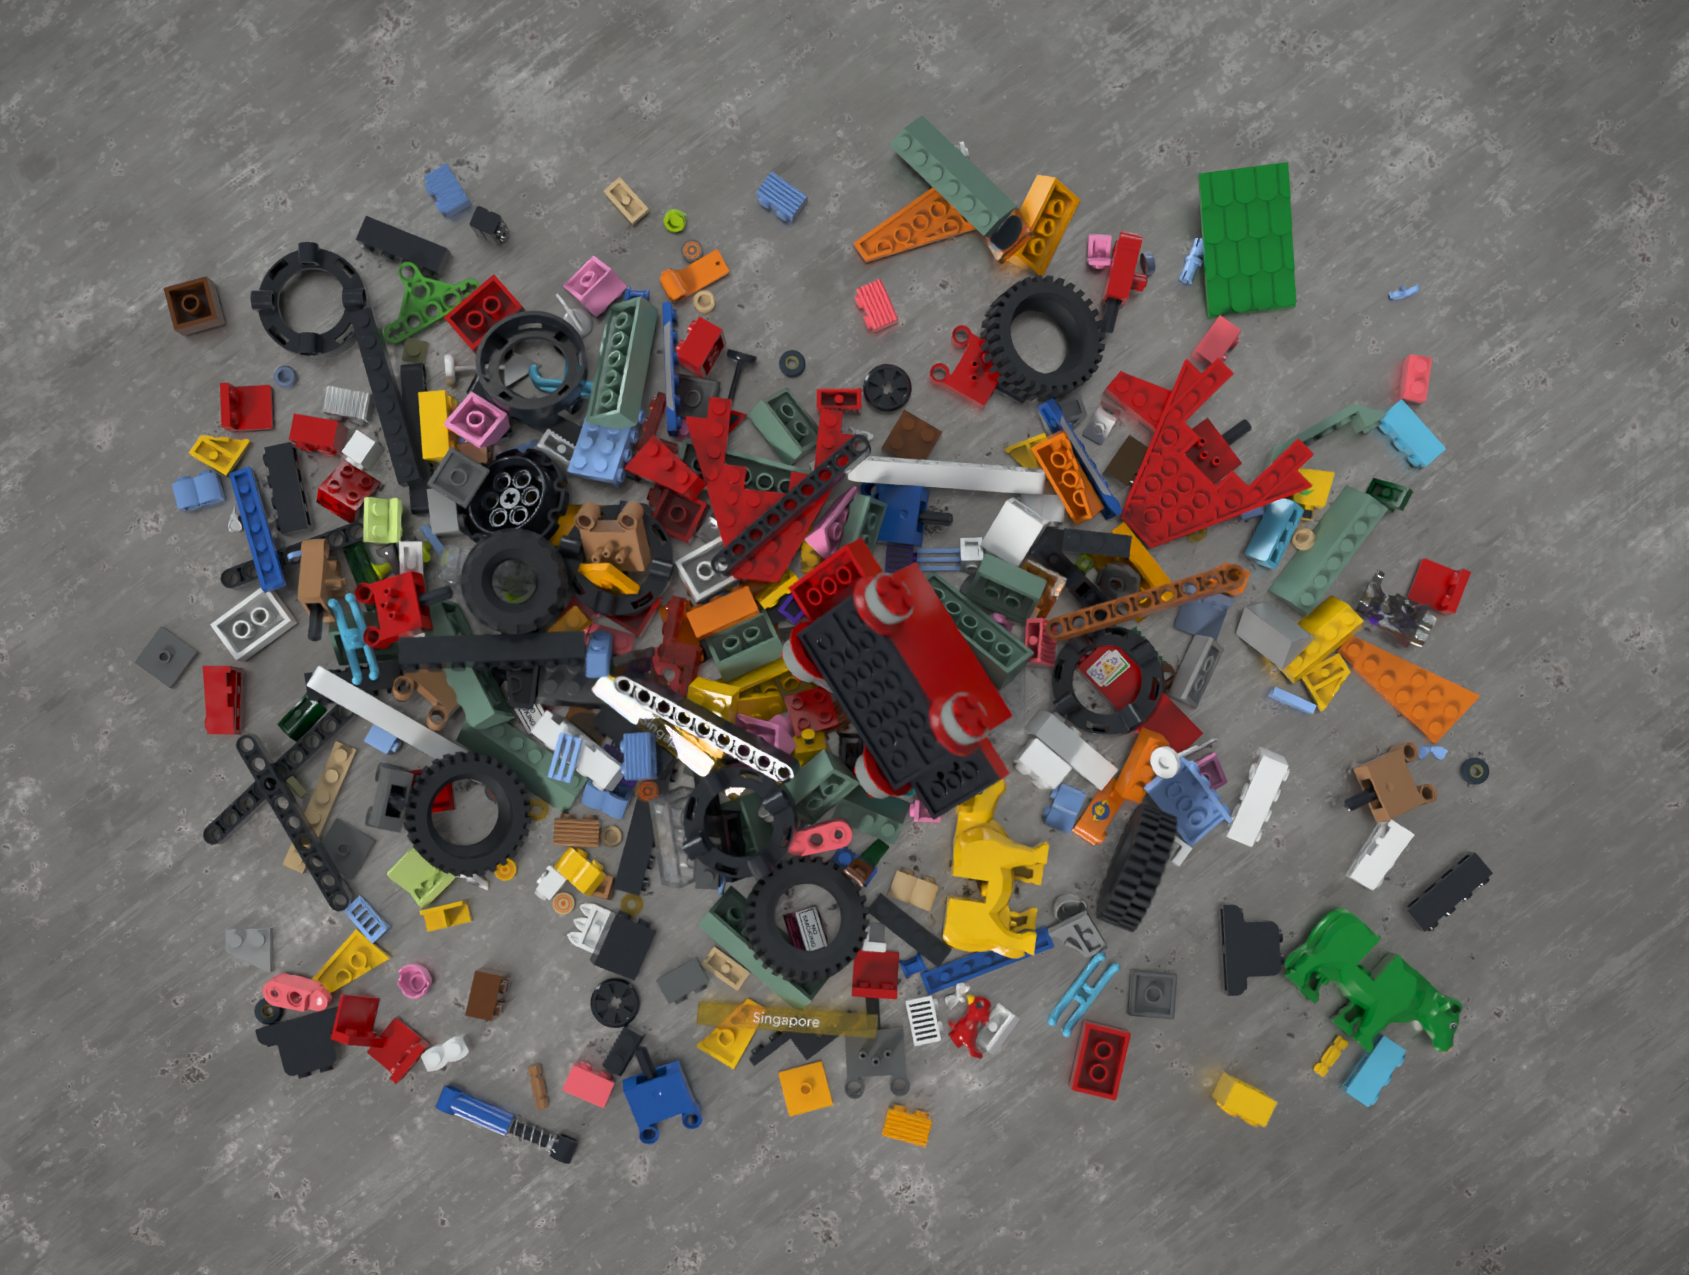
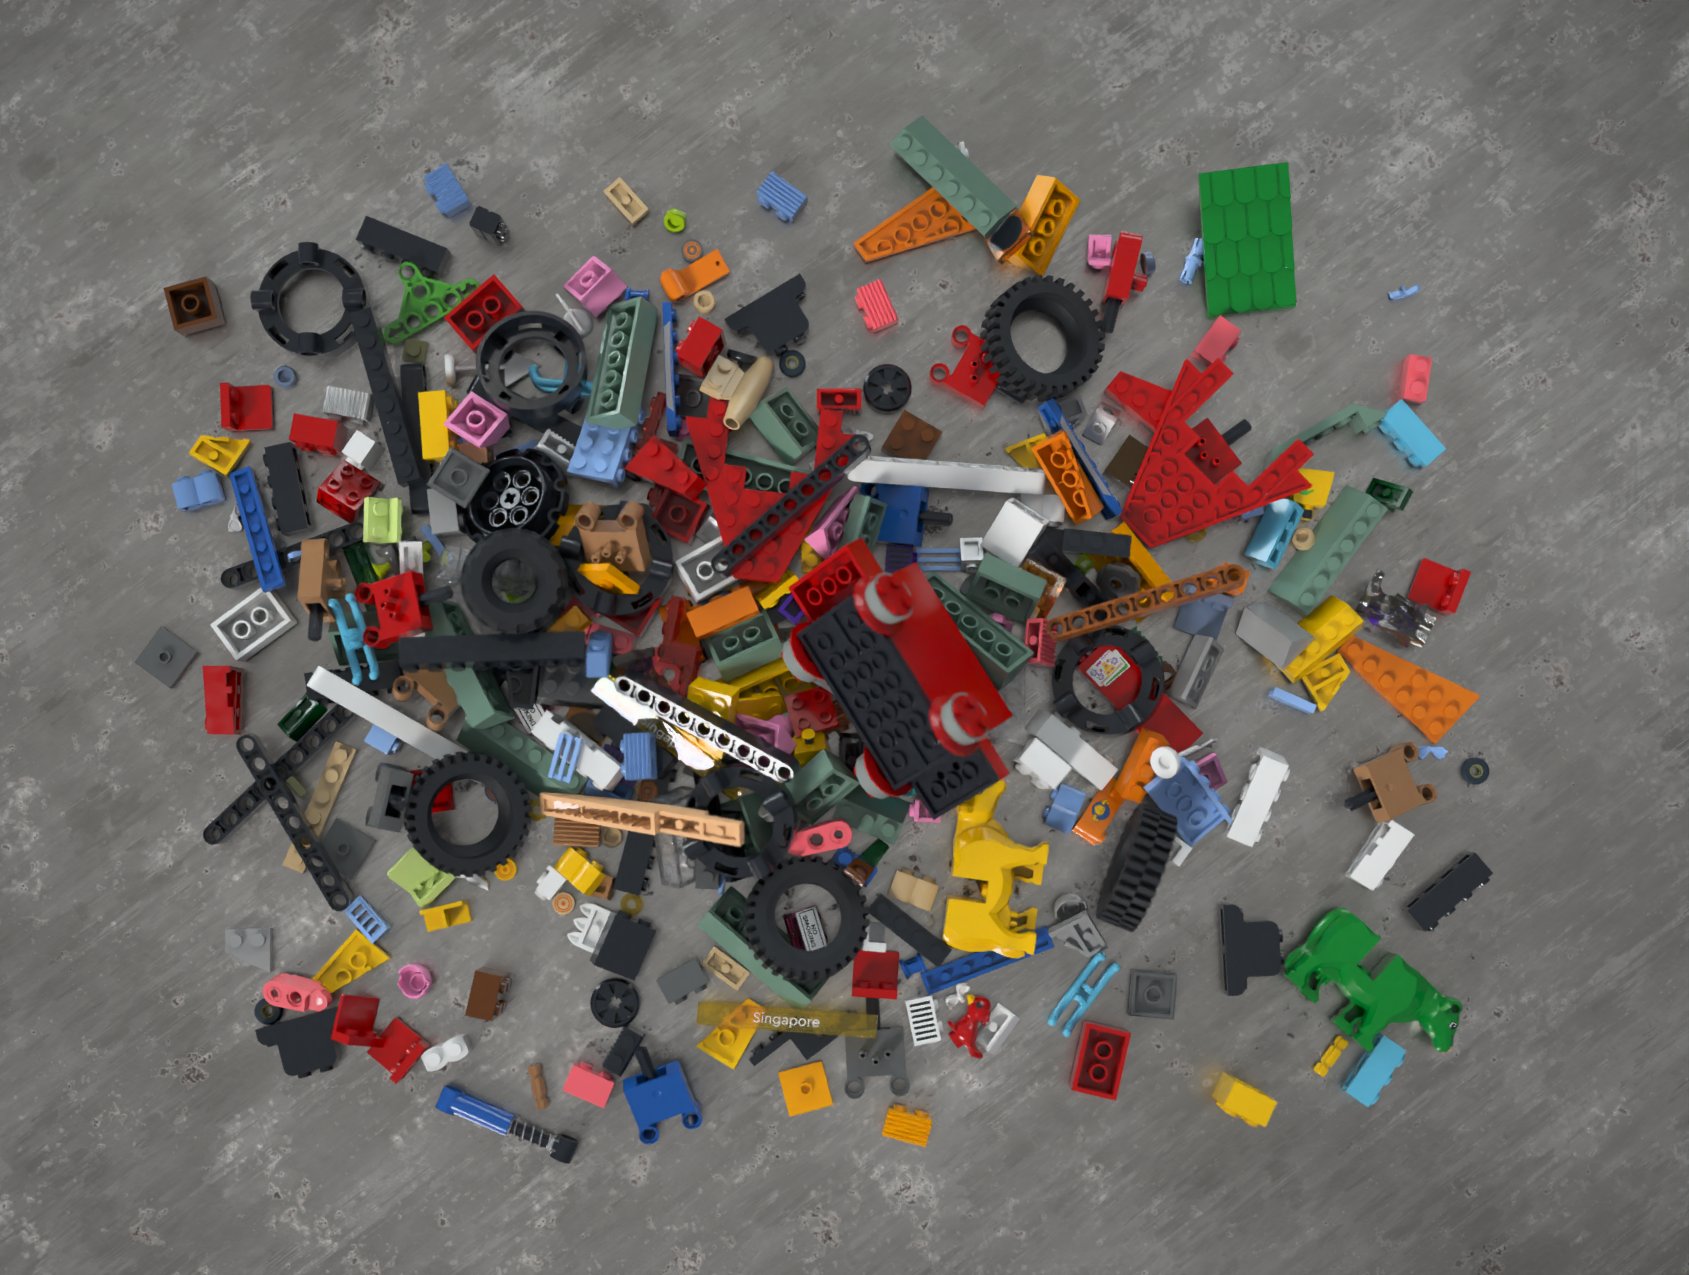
none -> light nougat slope [539,792,745,846]
none -> tan plate [699,355,774,430]
none -> black brick [724,274,809,356]

